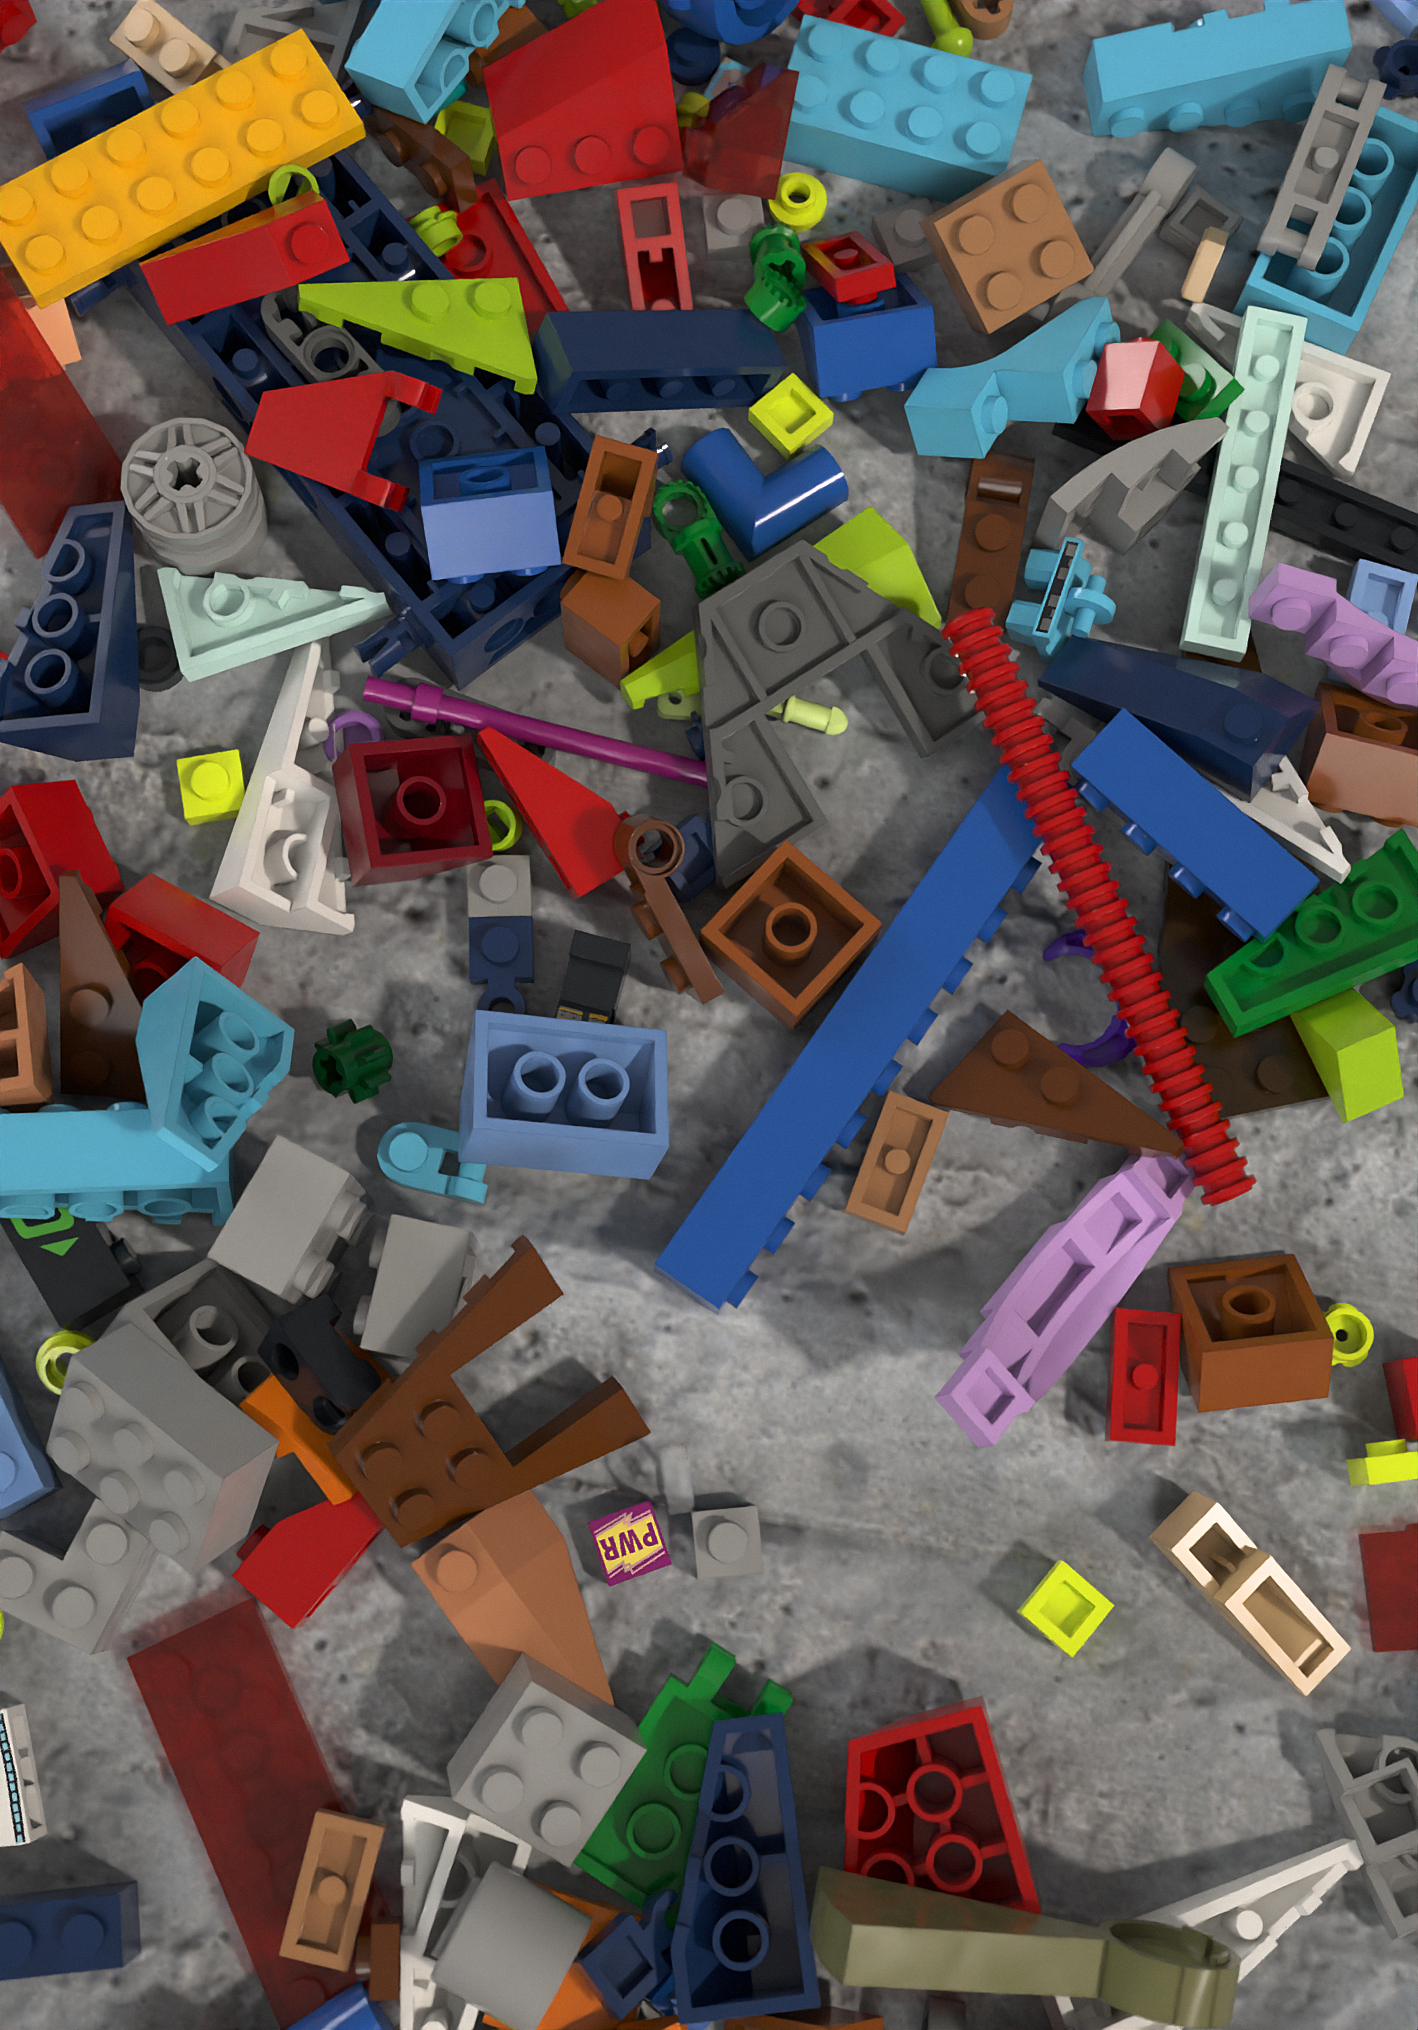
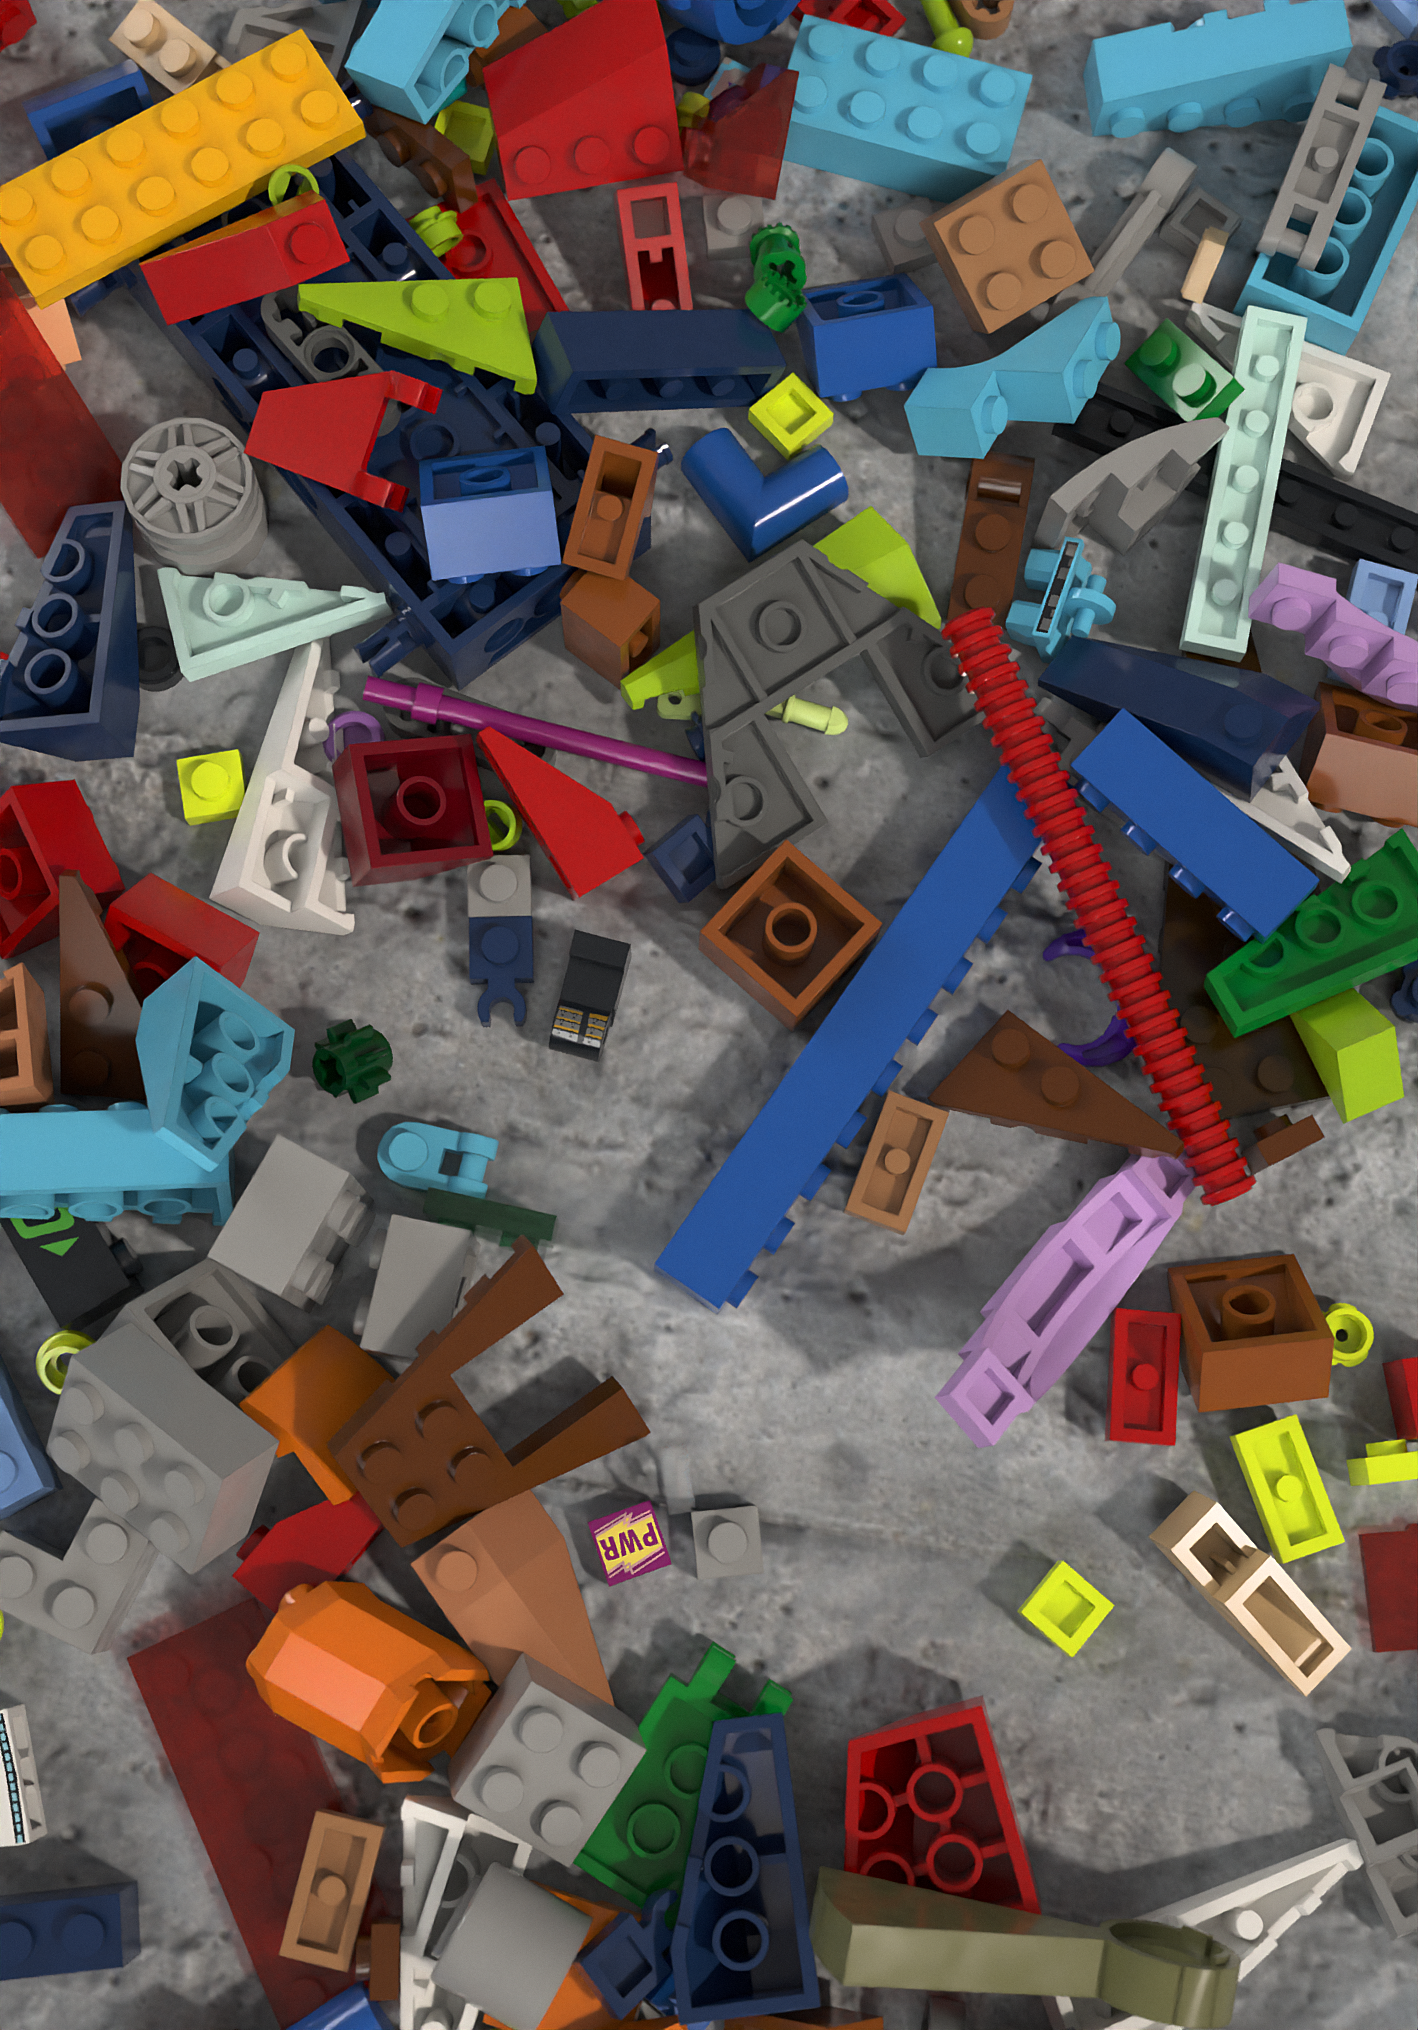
black leg [256,1293,381,1436] -> none
medium blue slope [458,1010,669,1180] -> none
reddish brown plate [613,814,725,1005] -> none
green connector [653,479,747,599] -> none
neon yellow plate [768,172,827,233] -> none
red plate [801,230,896,305] -> none
red brick [1085,337,1185,440] -> none
none -> orange brick [245,1581,493,1783]
none -> clear green plate [422,1187,559,1252]
none -> neon yellow plate [1229,1414,1345,1564]
none -> reddish brown plate [1241,1114,1325,1174]

